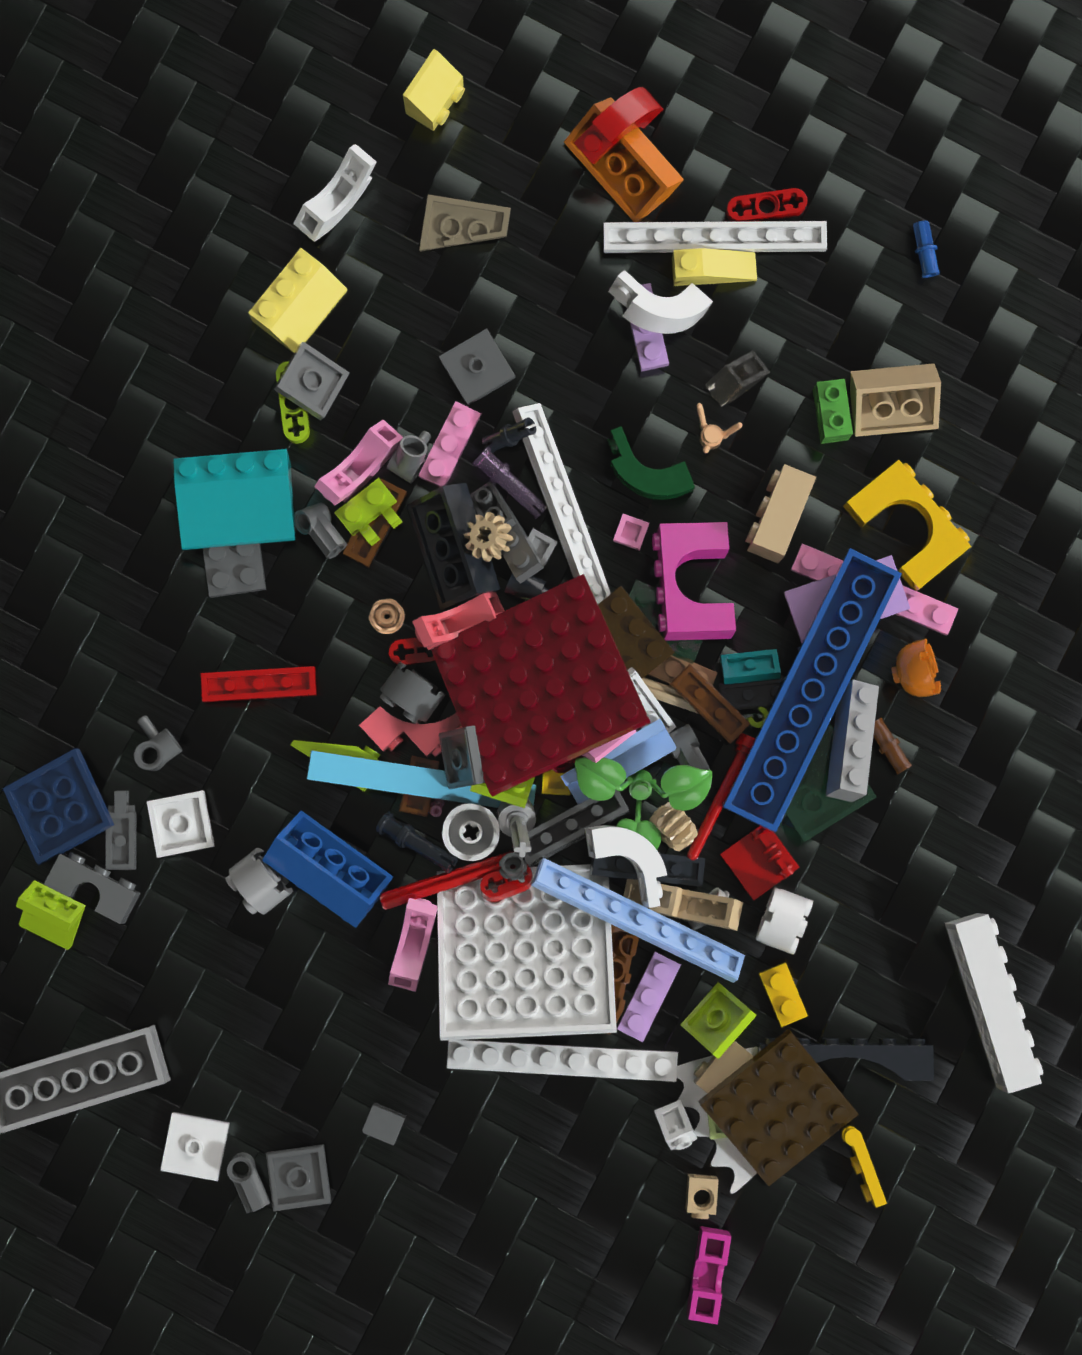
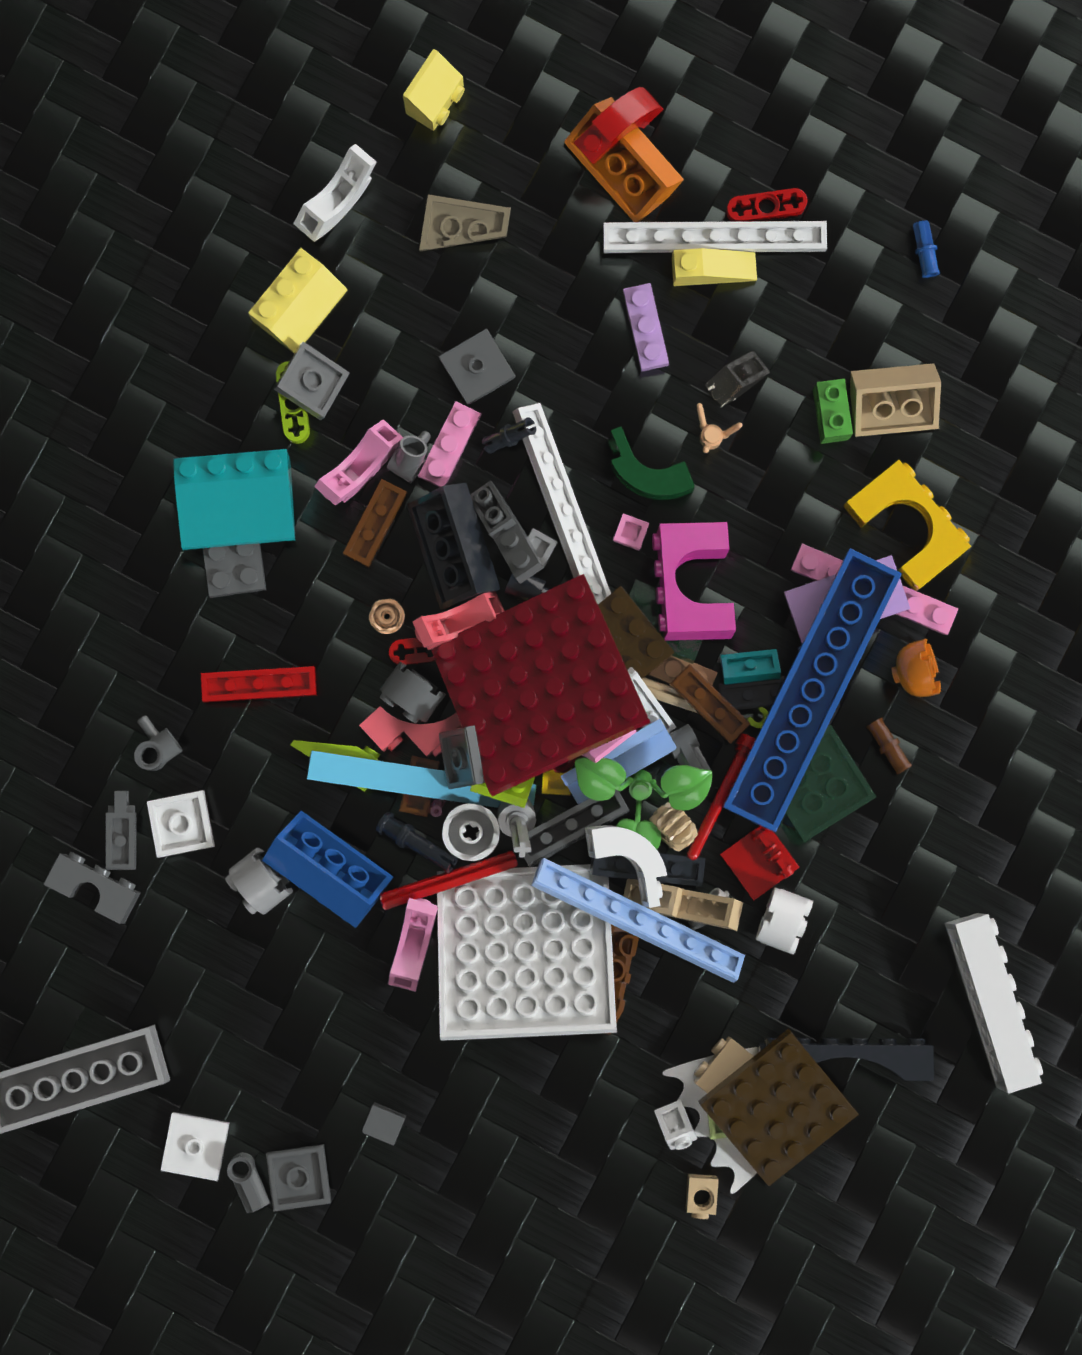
dark blue plate [3,749,114,865] -> none
lime bracket [16,880,86,950] -> none
dark grey piece [294,503,348,559] -> none
lime plate [334,478,402,546] -> none
white plate [447,1039,678,1082] -> none
tan gear [463,512,514,562] -> none
clear purple pin [471,446,547,519] -> none
red beam [480,865,533,902] -> none
dark grey plate [499,853,527,880] -> none
white arch [608,270,713,334] -> none
lavender plate [617,952,681,1042] -> none
lime plate [681,982,757,1059] -> none
dark pink arch [686,1226,731,1325] -> none
tan brick [745,464,816,563] -> none
yellow plate [759,962,808,1027] -> none
light grey brick [826,680,879,802] -> none
yellow plate [841,1126,887,1208] -> none

